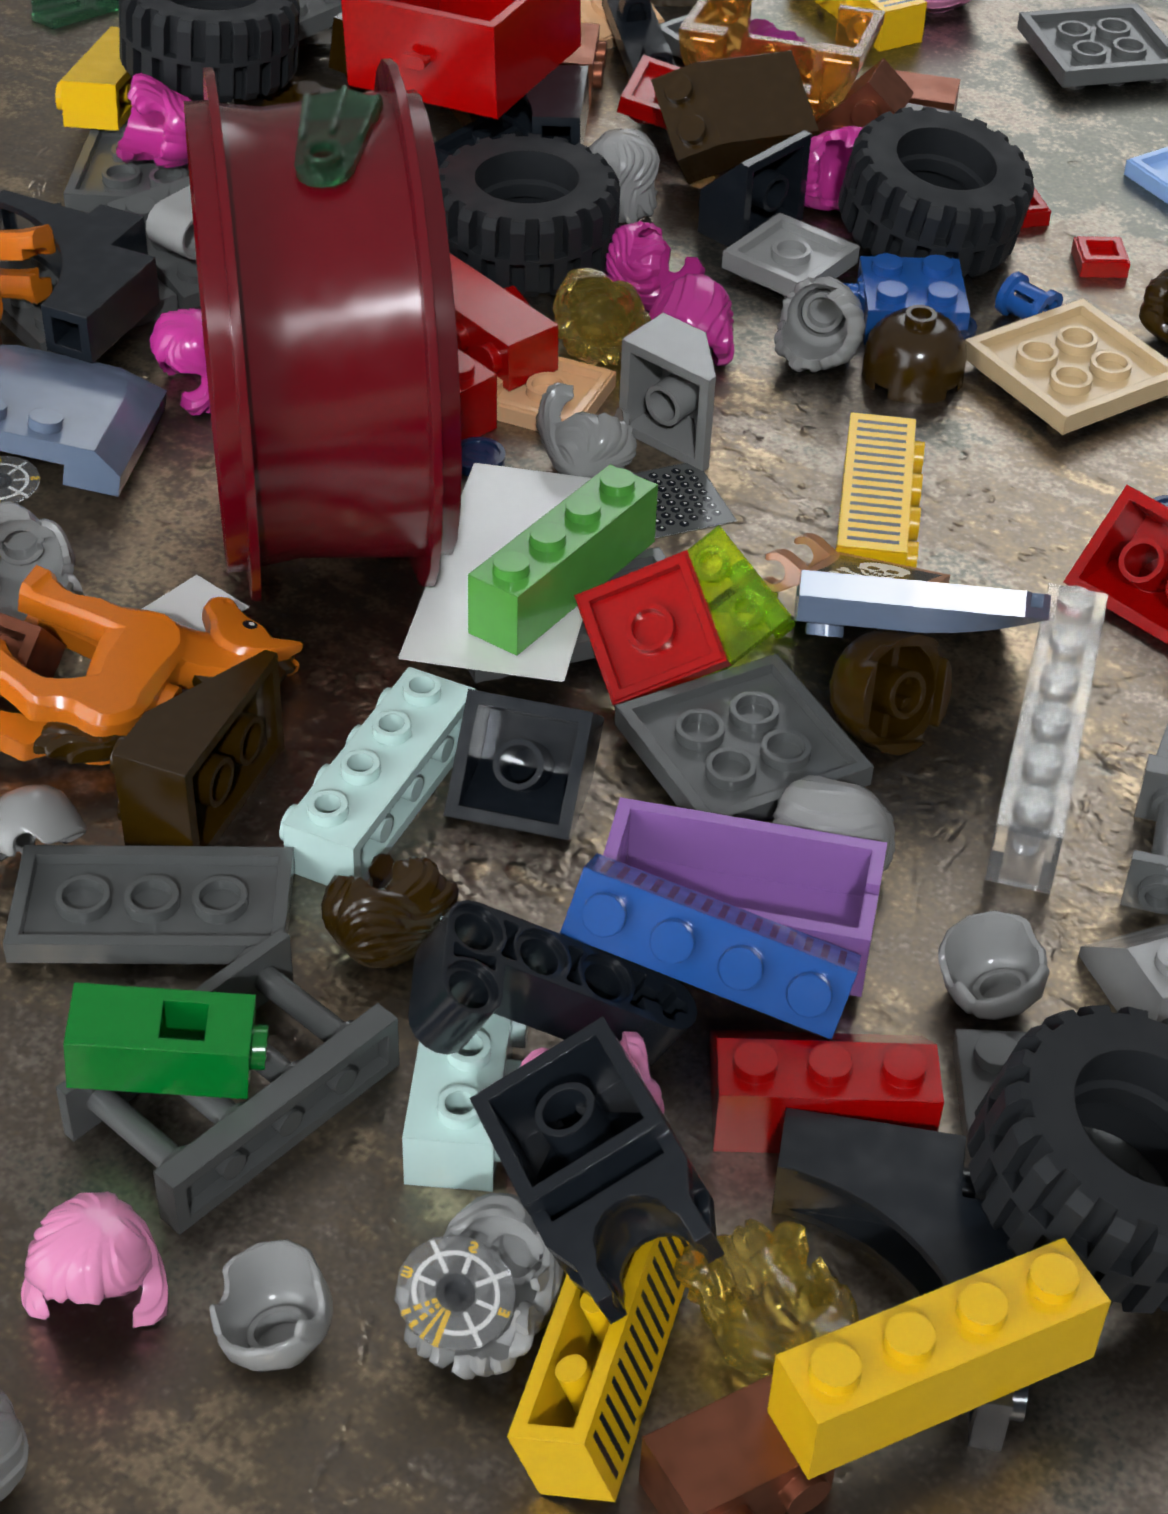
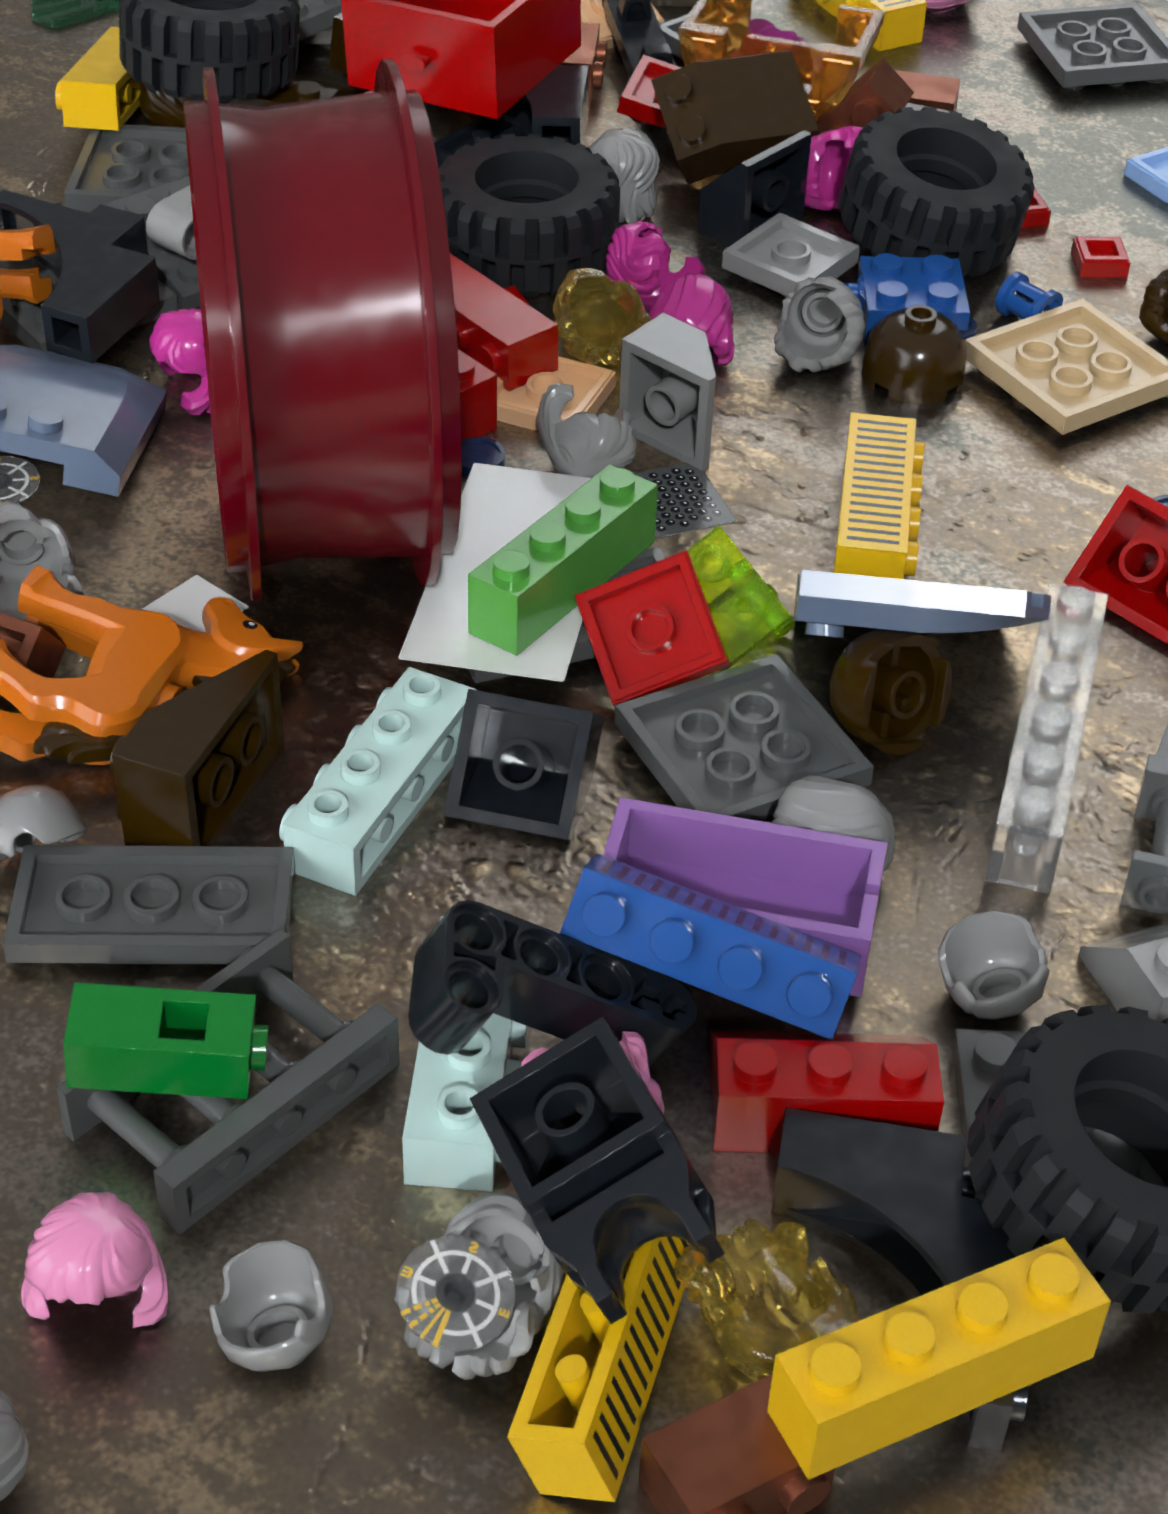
dark pink hair [116,73,192,168] -> none
clear green piece [294,85,384,188] -> none
dark brown hair [321,853,459,969] -> none
nougat flag [762,533,950,592] -> none

